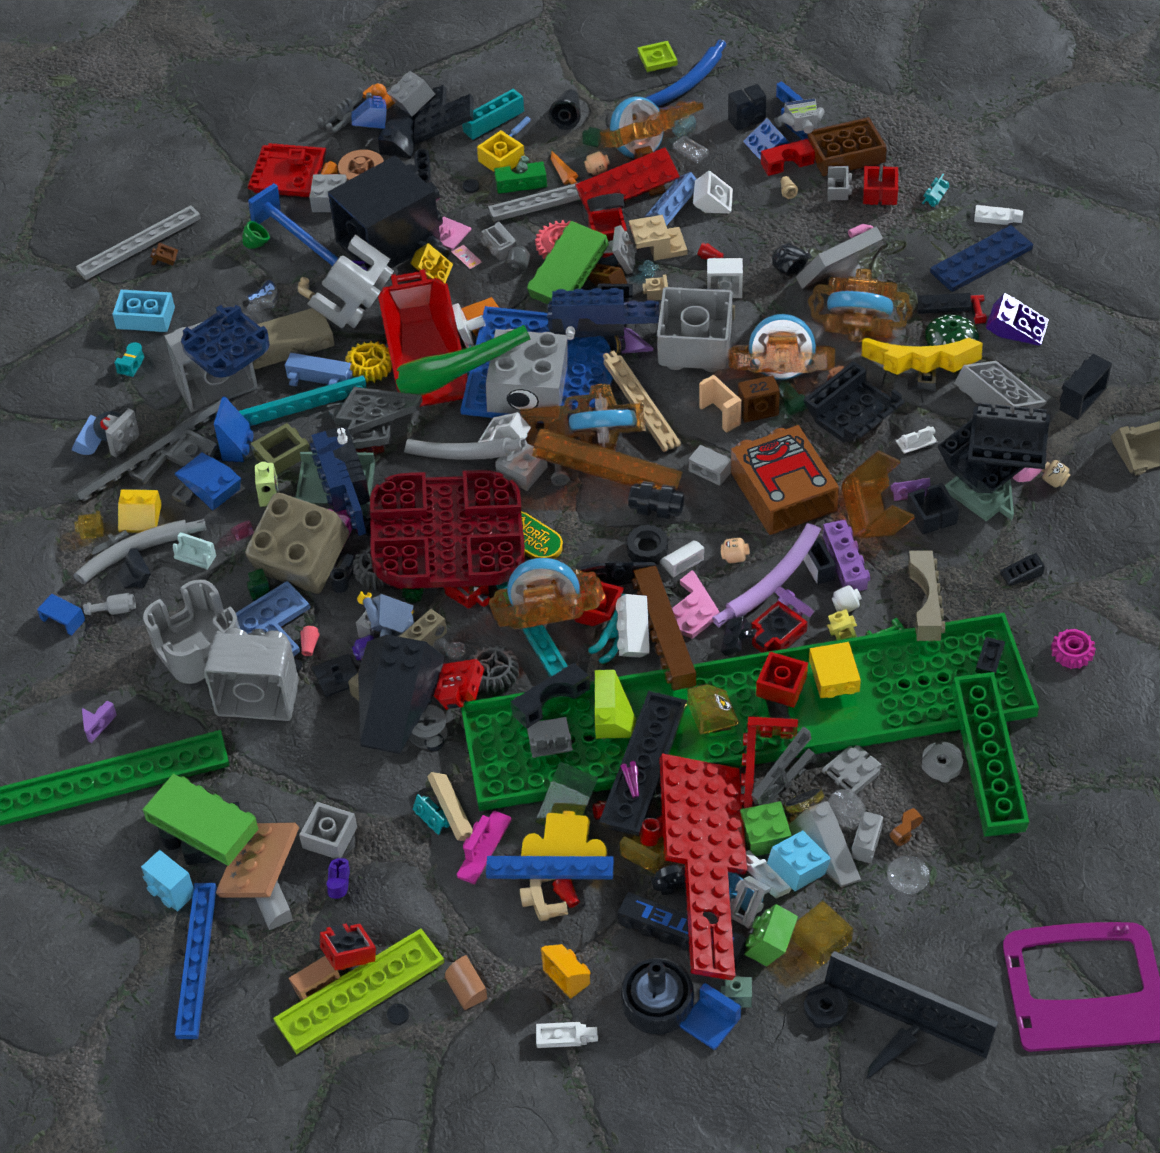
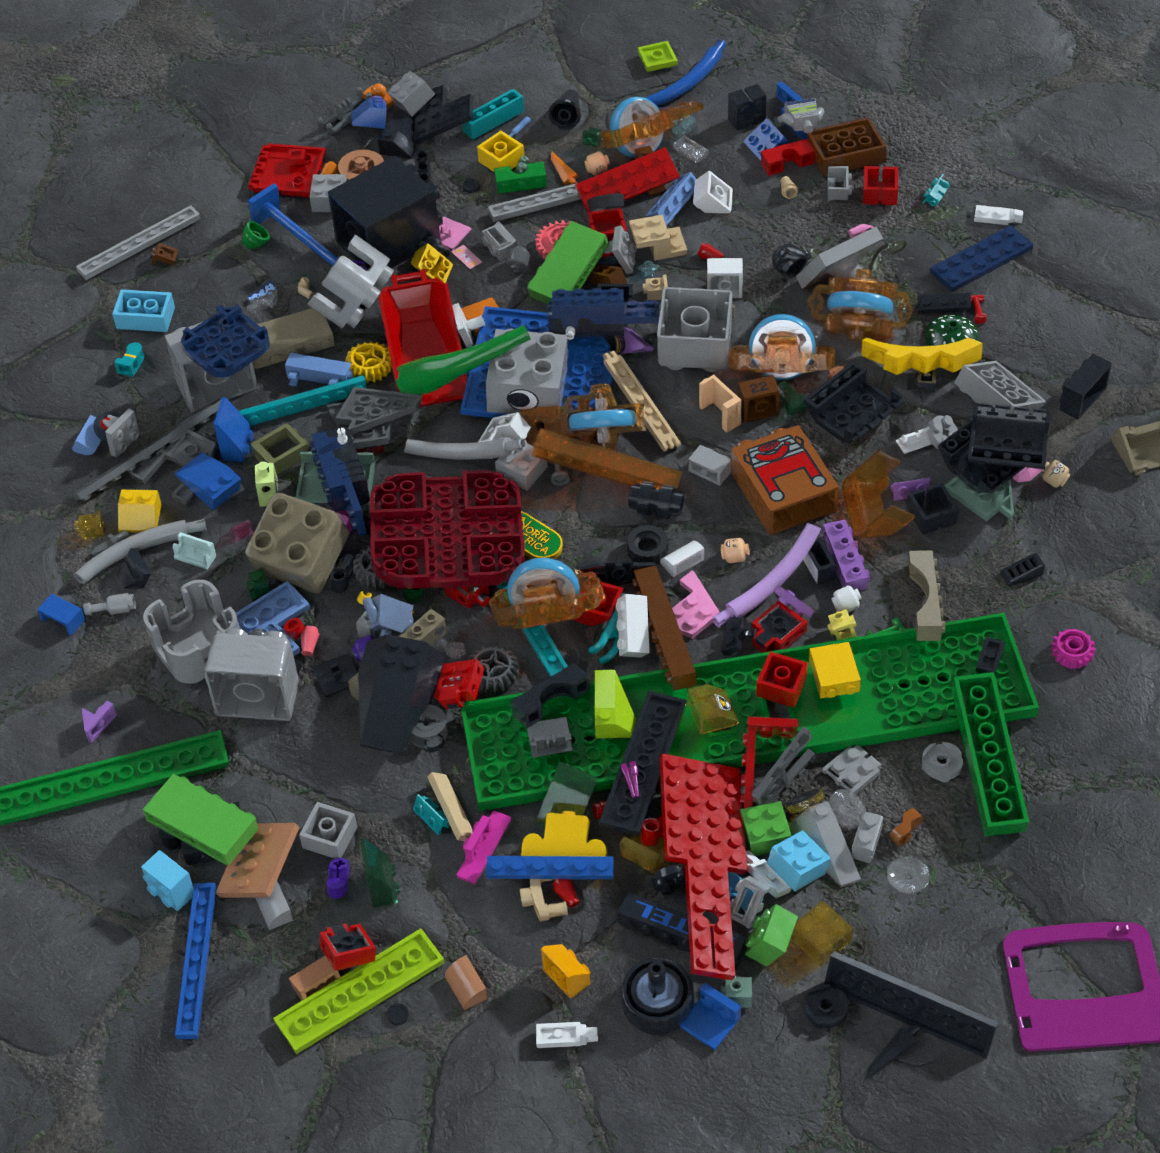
dark purple slope [986,293,1049,345] -> none
none -> red tile [284,618,304,640]
none -> clear green slope [360,838,400,907]
none -> light grey plate [927,415,958,449]

